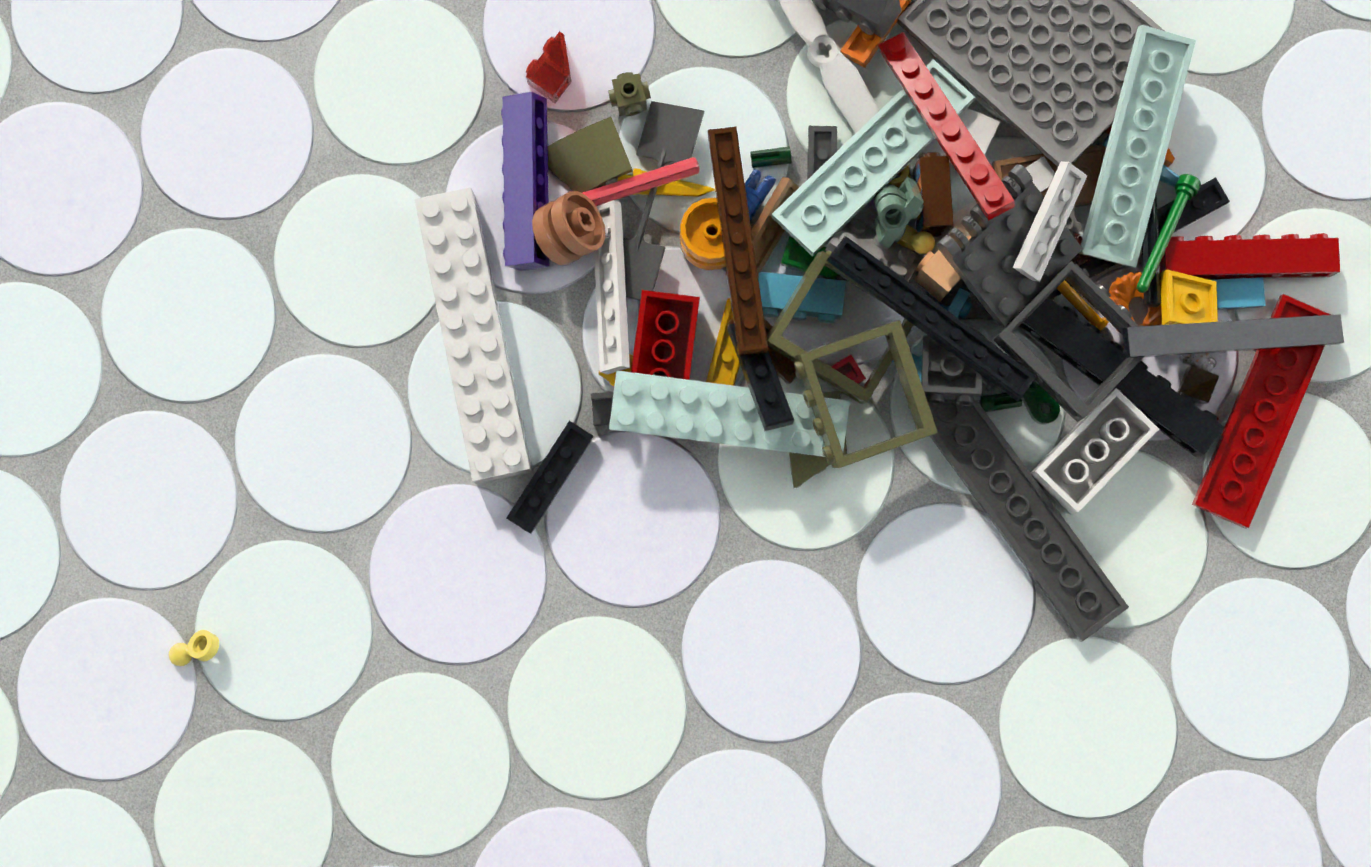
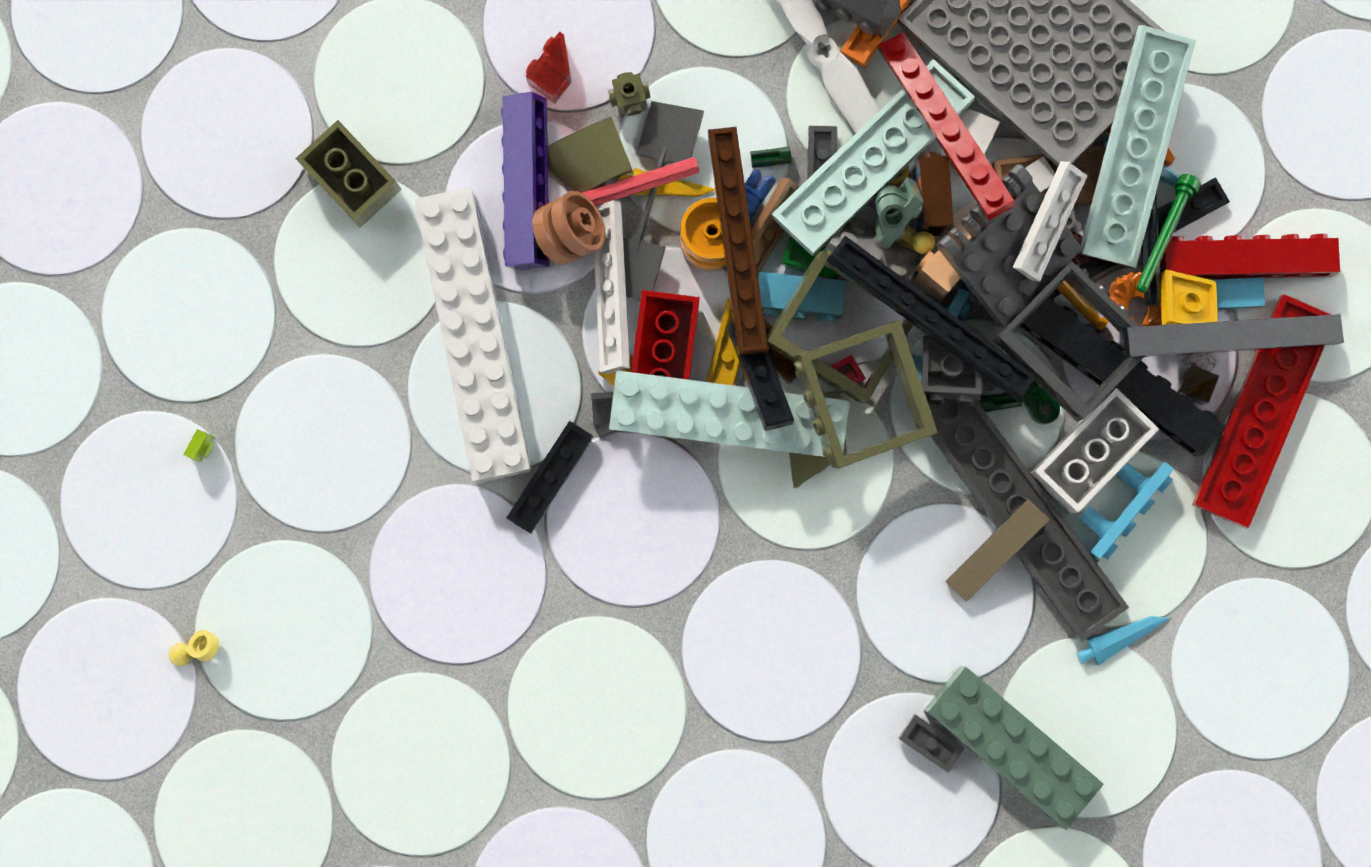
none -> lime plate [183,429,215,462]
none -> olive brick [295,120,402,228]
none -> dark grey plate [898,714,965,773]
none -> sand green brick [924,666,1104,830]
none -> dark tan tile [945,498,1050,602]
none -> medium azure bar [1077,616,1171,665]
none -> medium azure plate [1079,462,1174,563]

